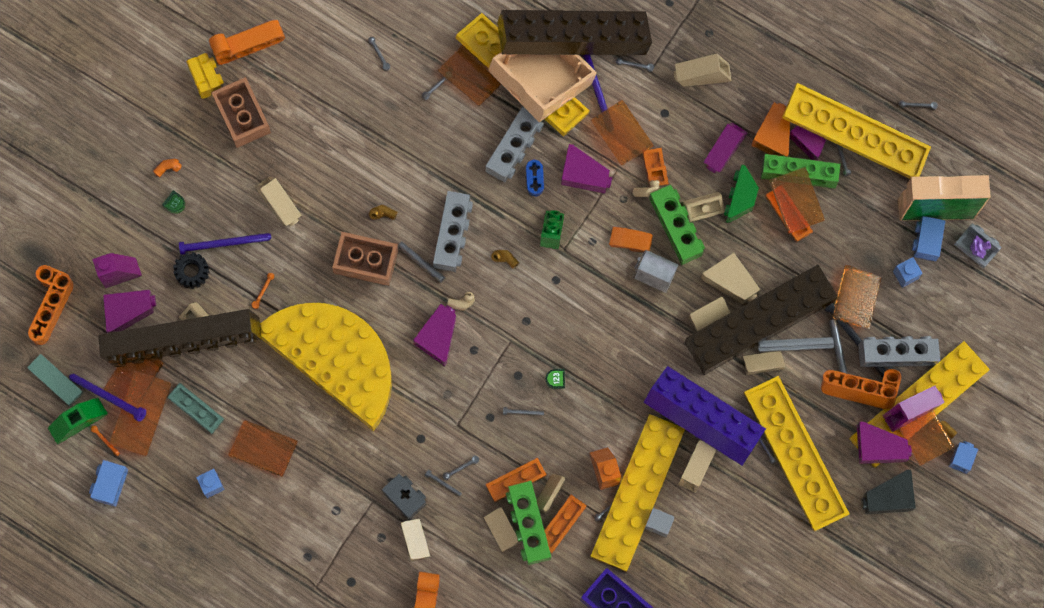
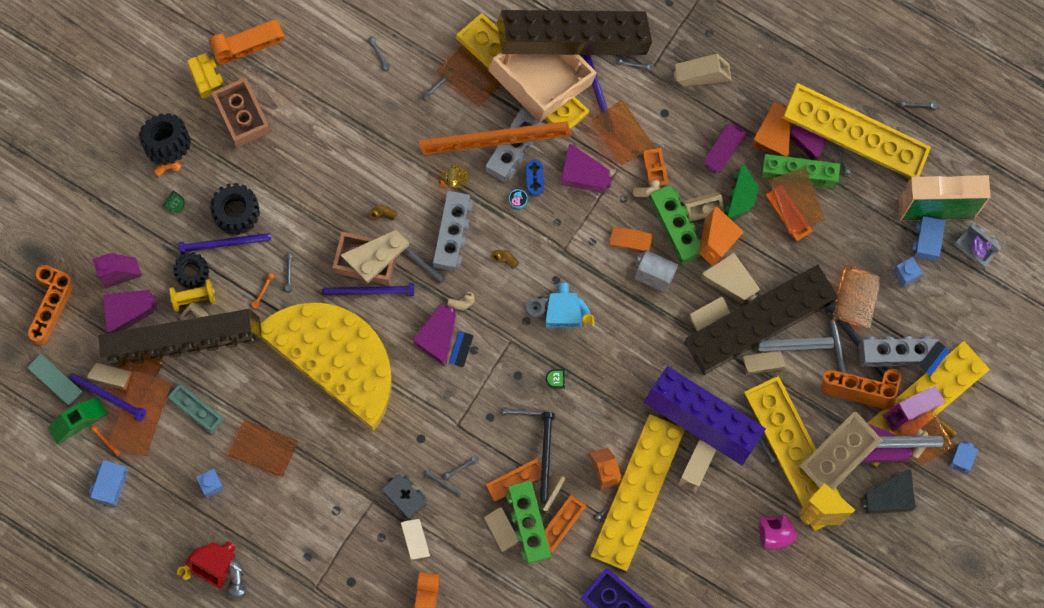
tan slope [255,176,302,227] -> none
green slope [540,210,565,249] -> none
light grey panel [645,508,674,537] -> none
none -> tan slope [87,363,132,390]
none -> black tyre [139,113,191,165]
none -> yellow hose [169,279,215,313]
none -> red torso [177,541,247,600]
none -> black tyre [210,183,260,235]
none -> flat silver hinge [285,253,293,292]
none -> dark purple bar [322,283,414,296]
none -> tan wing [341,230,410,284]
none -> orange tile [419,121,571,155]
none -> clear yellow animal [438,164,469,188]
none -> black sticker [449,331,473,367]
none -> tile [509,189,528,209]
none -> medium azure torso [526,283,594,328]
none -> black bar [540,412,555,503]
none -> orange slope [699,206,744,266]
none -> dark pink piece [759,514,797,550]
none -> yellow slope [798,483,855,526]
none -> tan plate [800,412,883,490]
none -> light grey axle [876,436,943,448]
none -> tan arm [912,428,928,458]
none -> black sticker [919,341,950,376]

